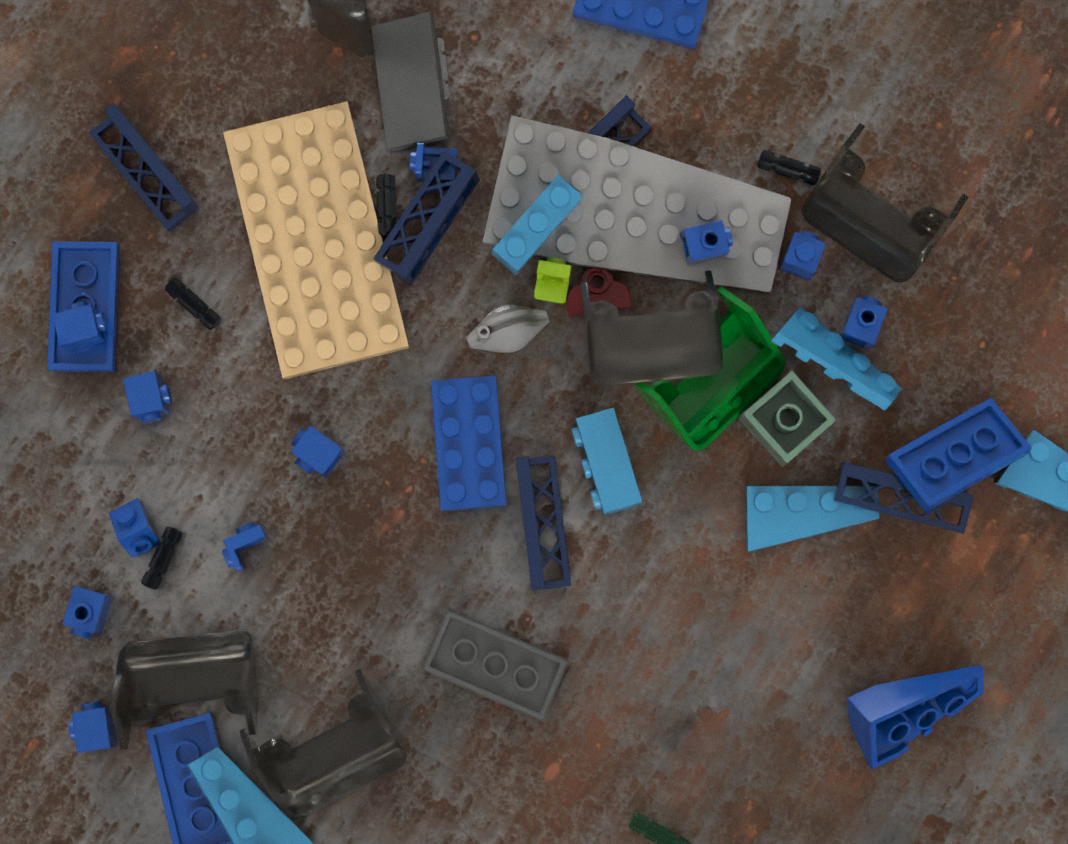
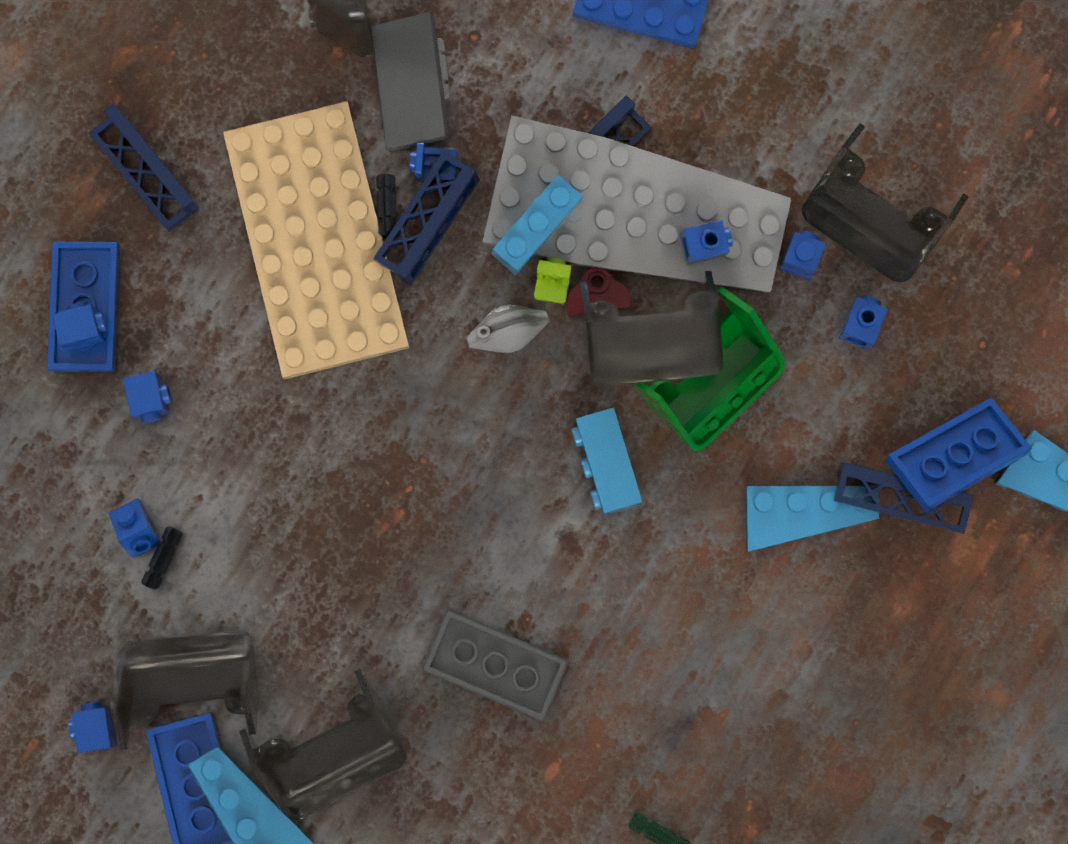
blue brick [62,586,113,639] -> none
black axle [165,278,221,330] -> none
blue bracket [222,522,269,572] -> none
blue brick [291,425,345,478] -> none
blue plate [431,376,507,511] -> none
dark blue fence [516,456,571,591] -> none
sand green brick [739,371,836,468] -> none
black axle [758,150,821,185] -> none
dark azure wing [772,307,902,410] -> none
blue wedge [847,665,983,769] -> none

